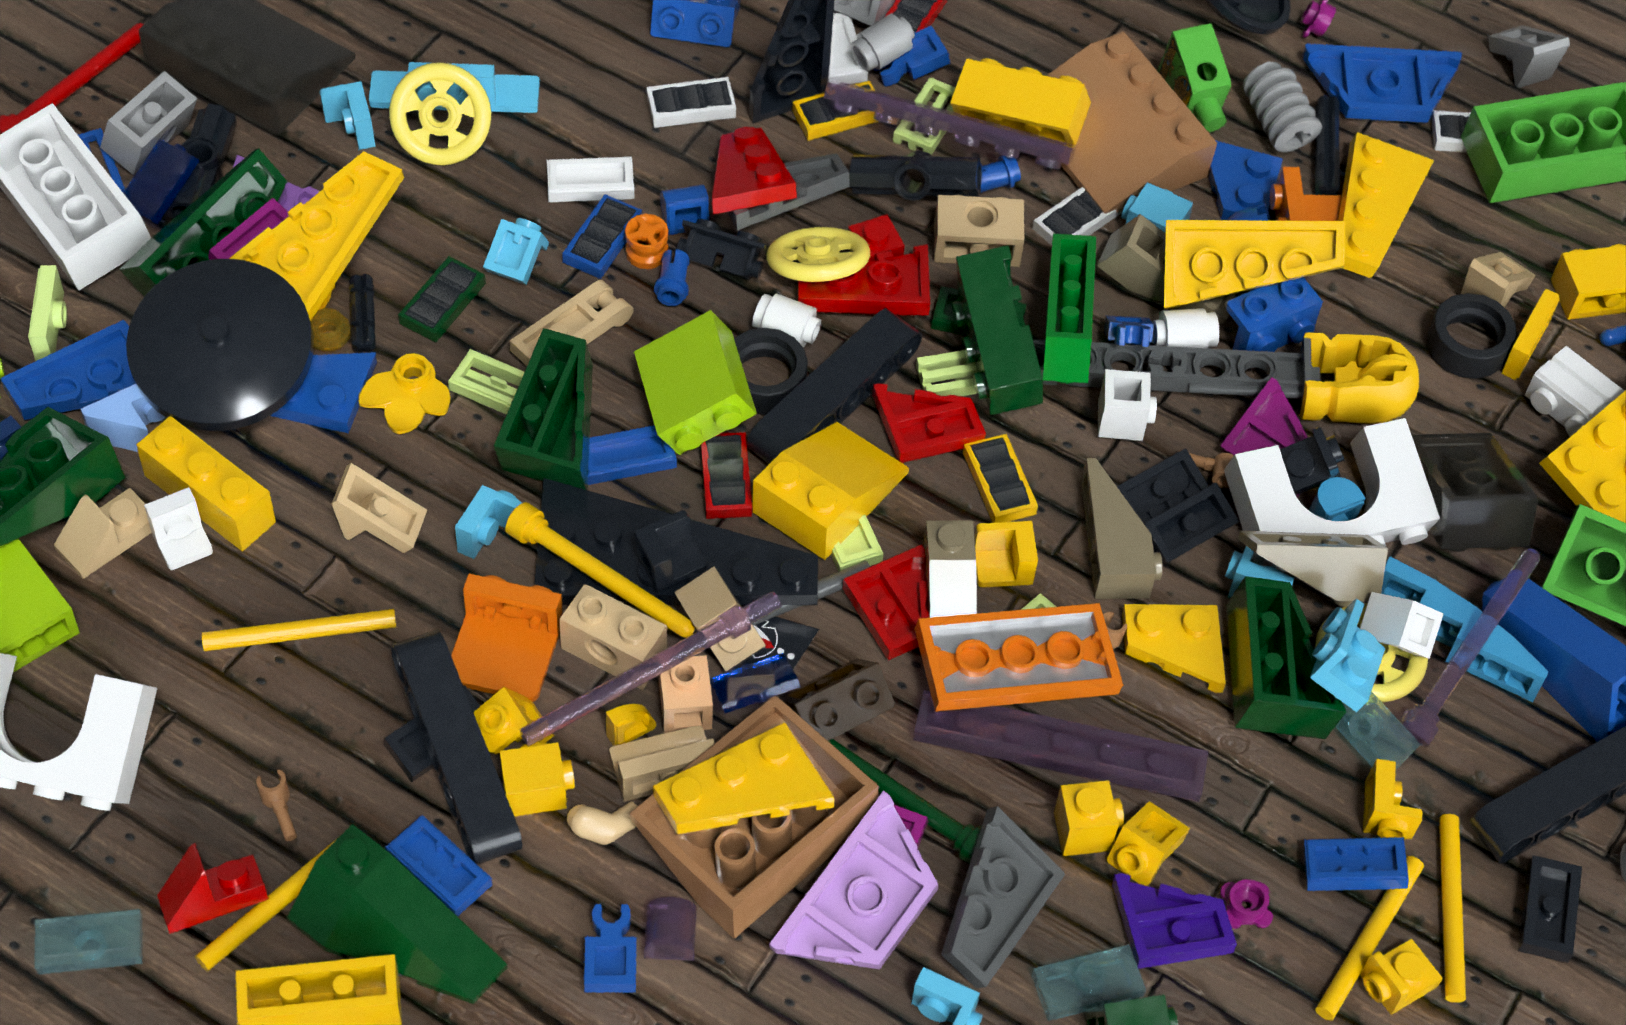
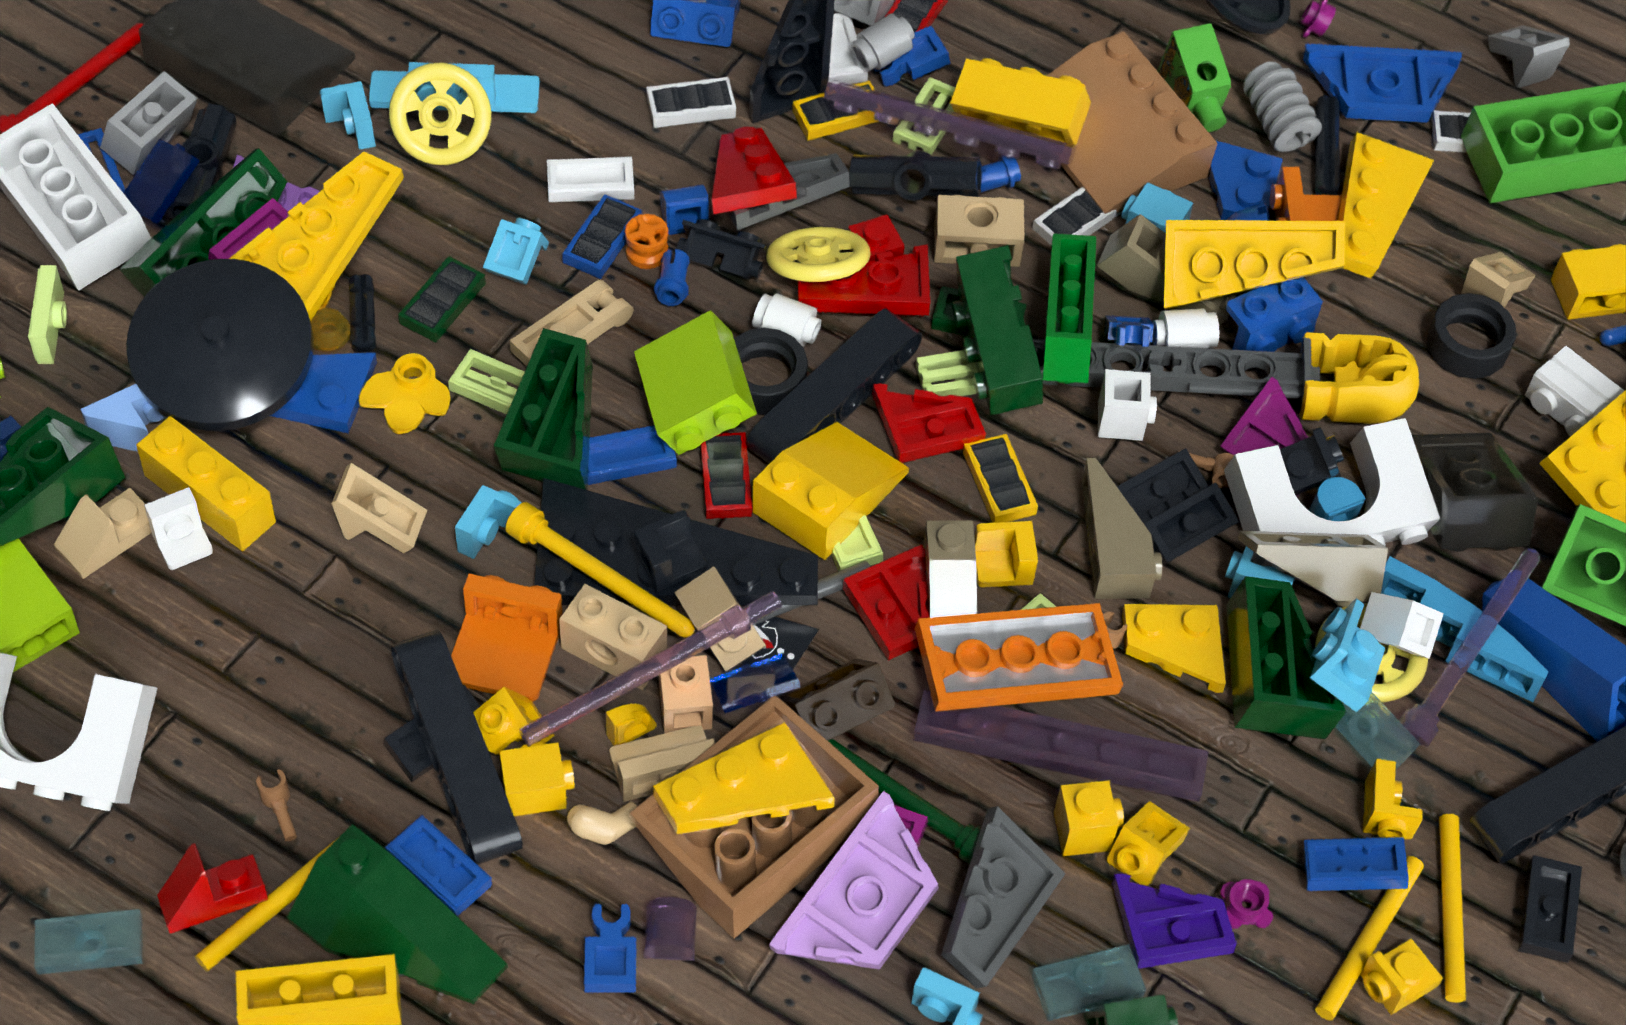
blue wing [0,320,136,420] -> none
yellow bar [202,609,396,651] -> none
yellow tile [1501,288,1560,380] -> none

